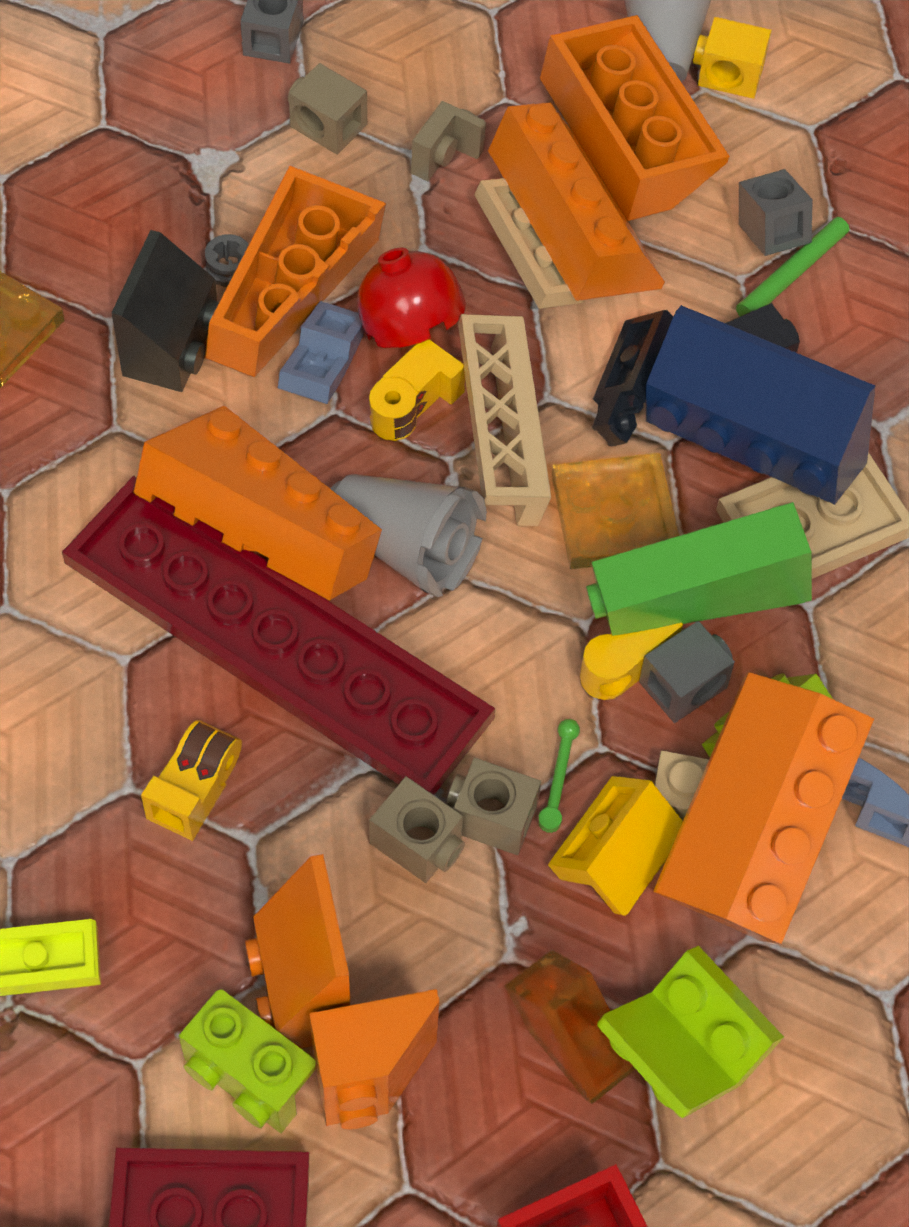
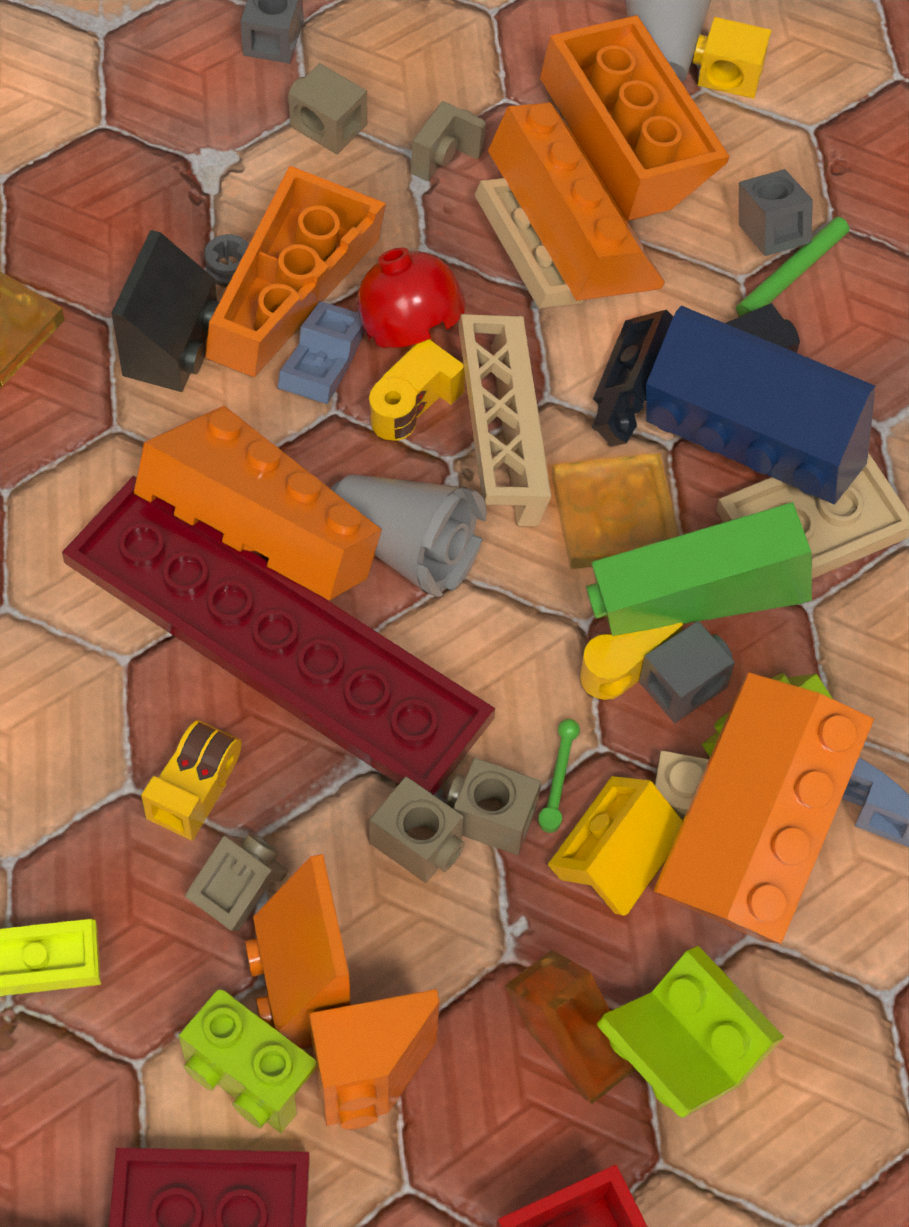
none -> dark tan bracket [184,833,288,931]

